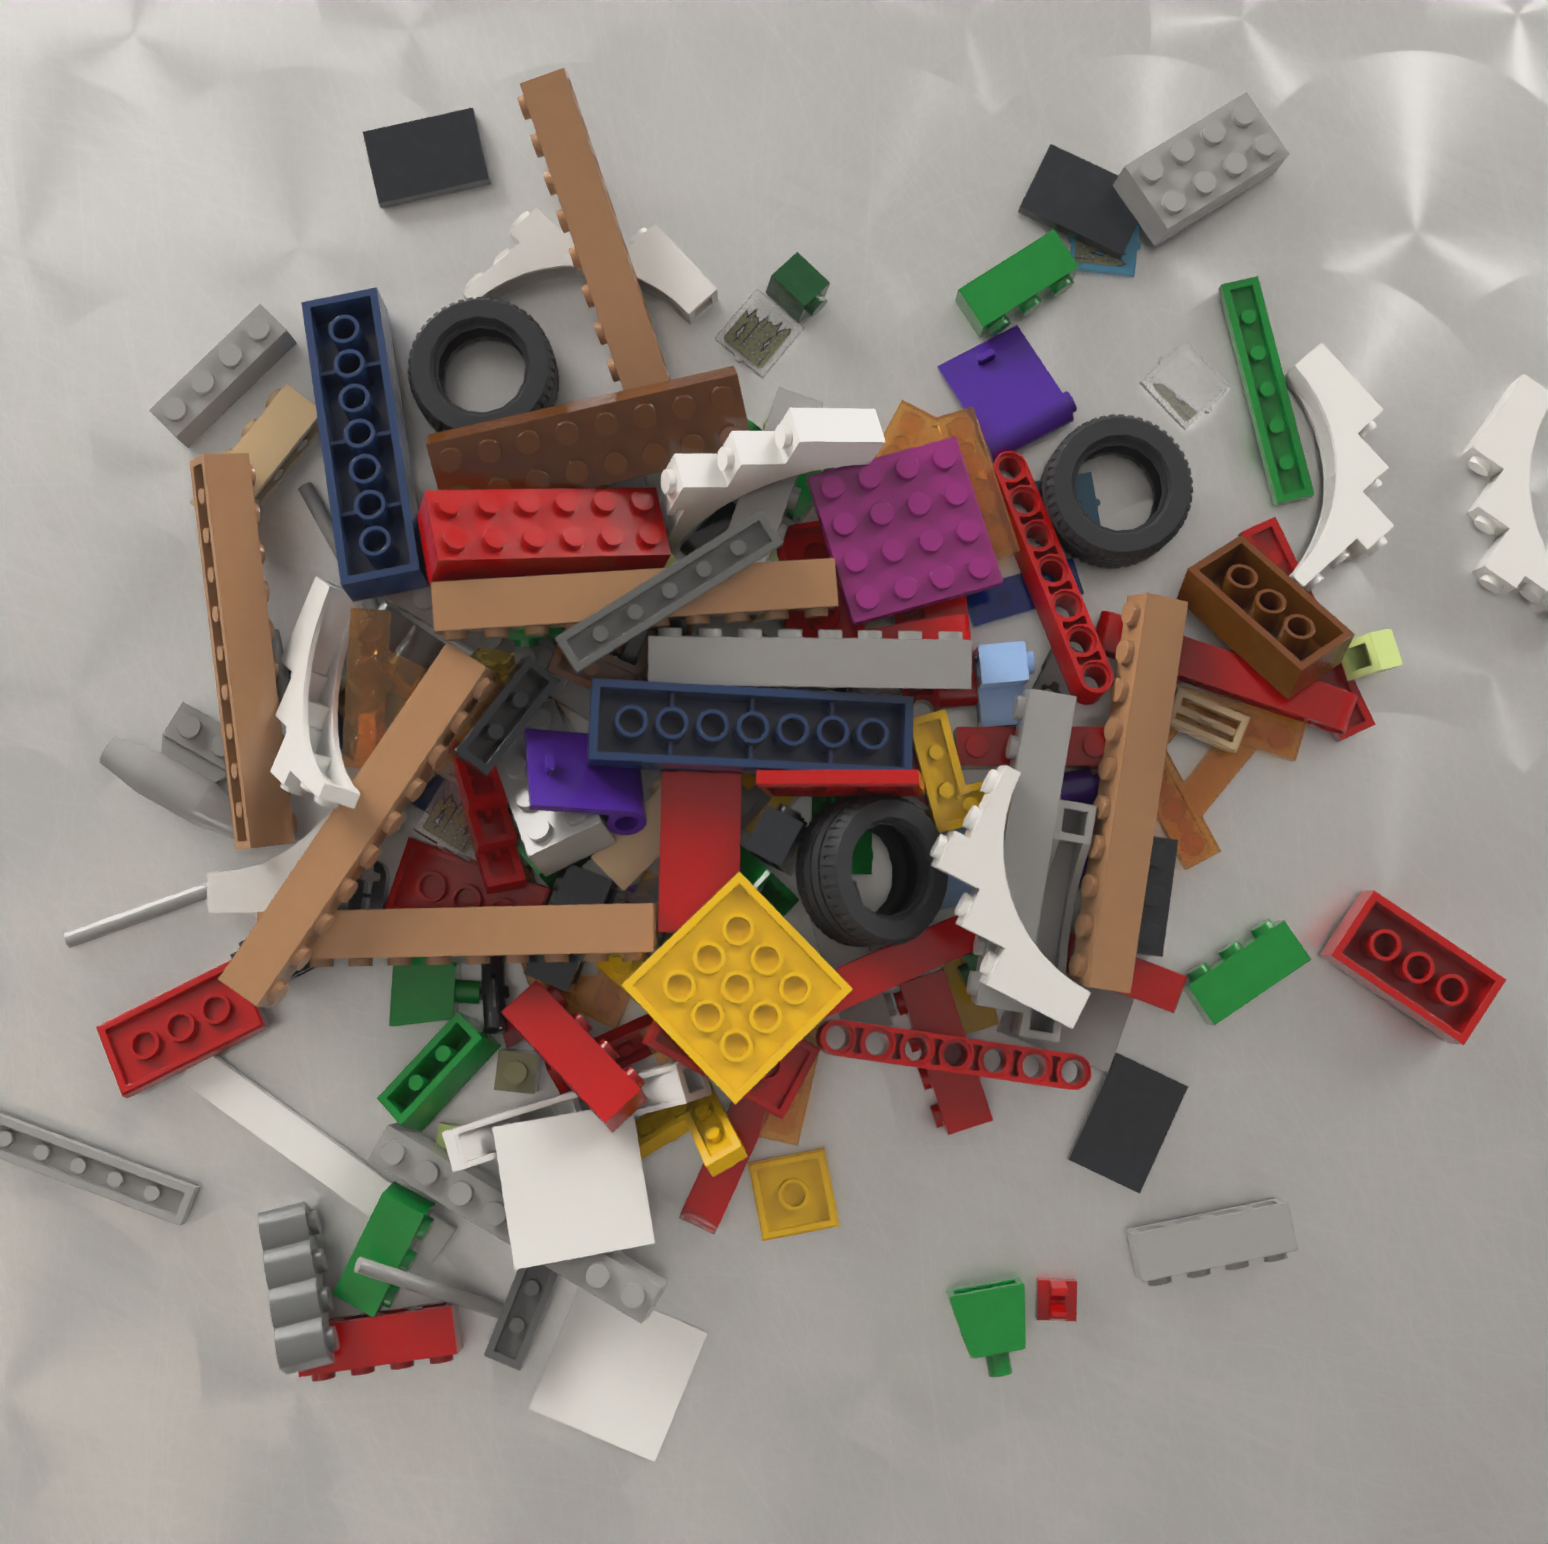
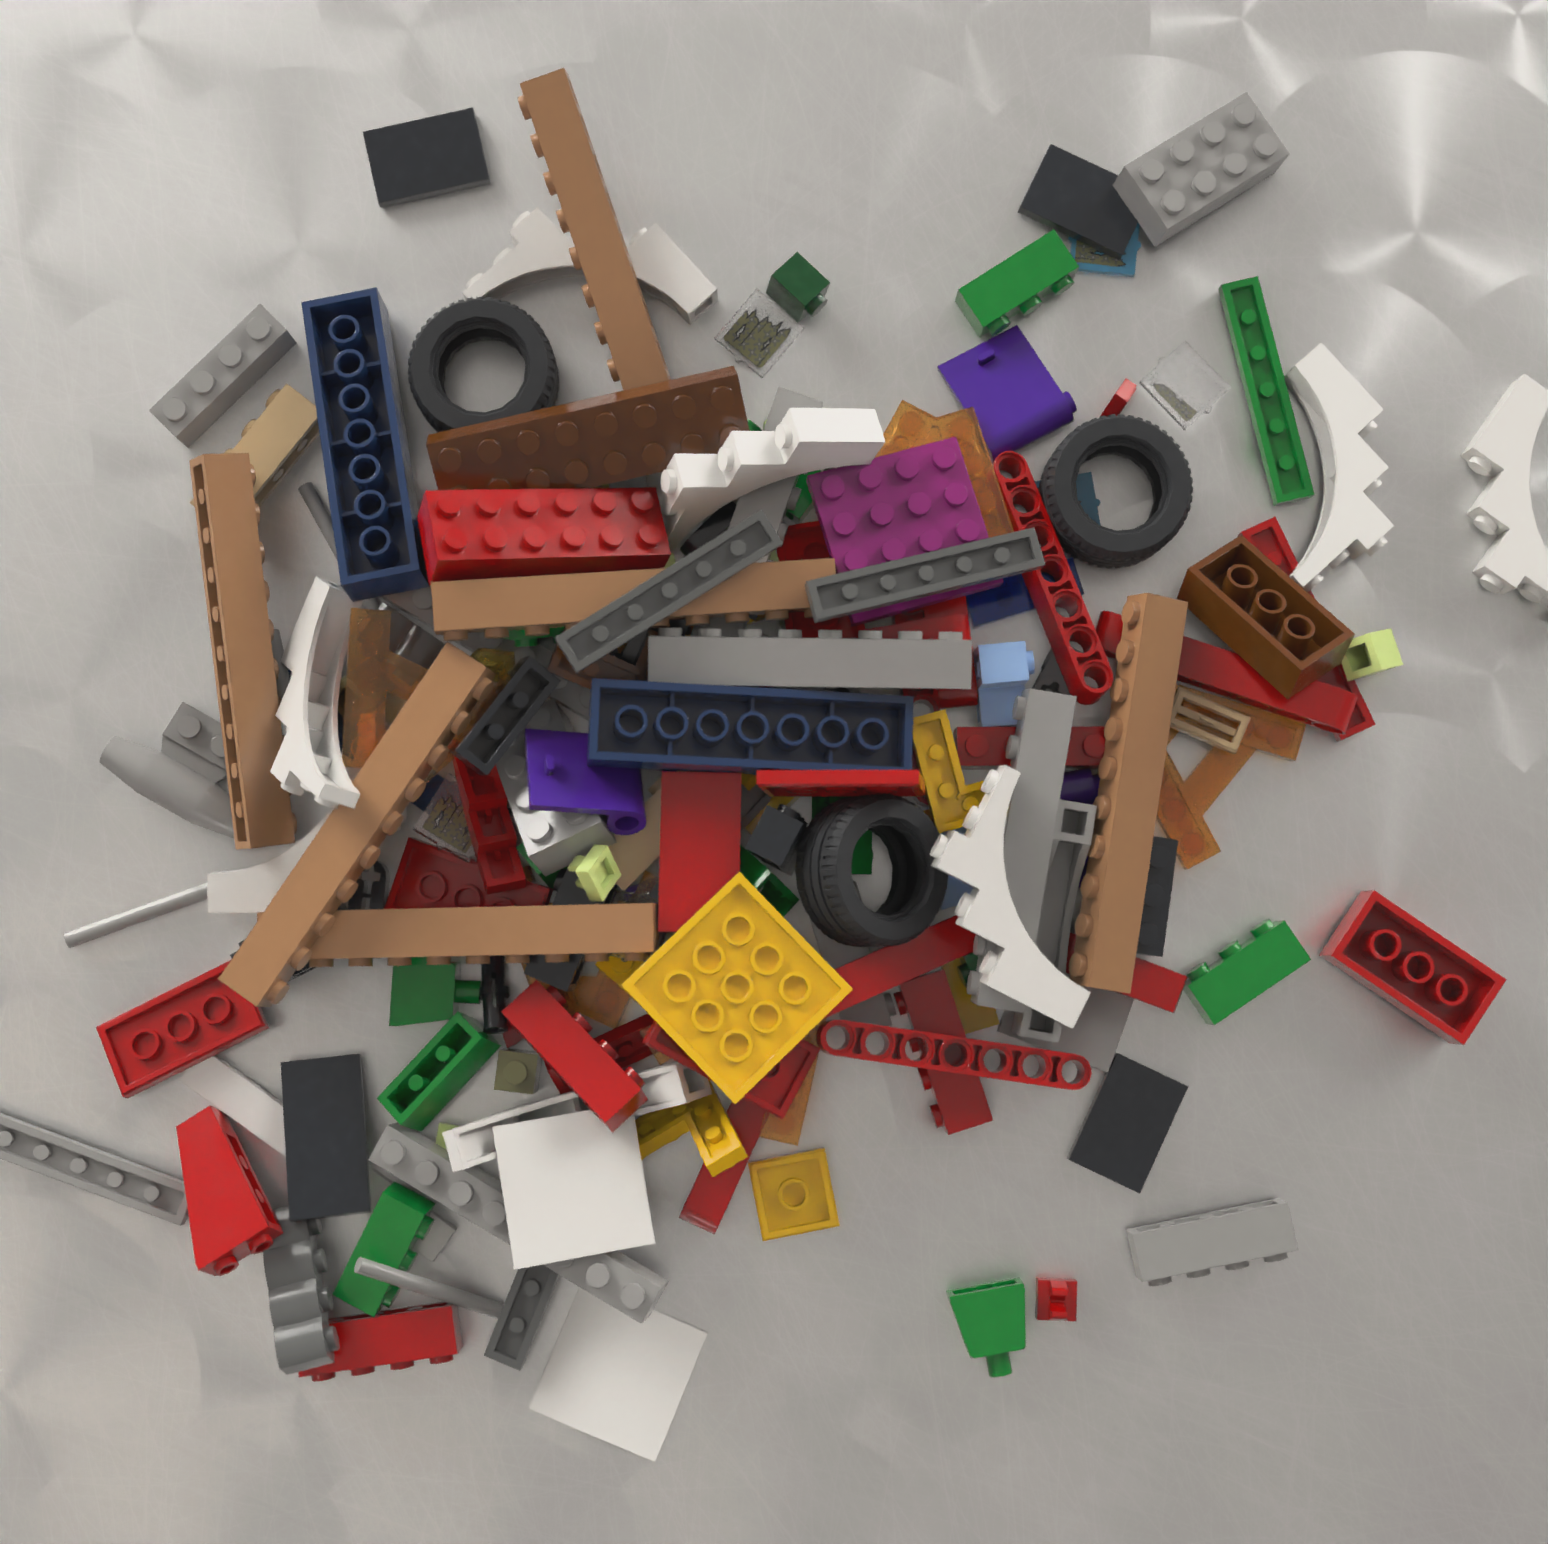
none -> red slope [176,1105,284,1276]
none -> black tile [281,1054,372,1222]
none -> yellowish green tile [567,844,621,902]
none -> dark grey plate [804,527,1045,623]
none -> red tile [1100,378,1137,417]

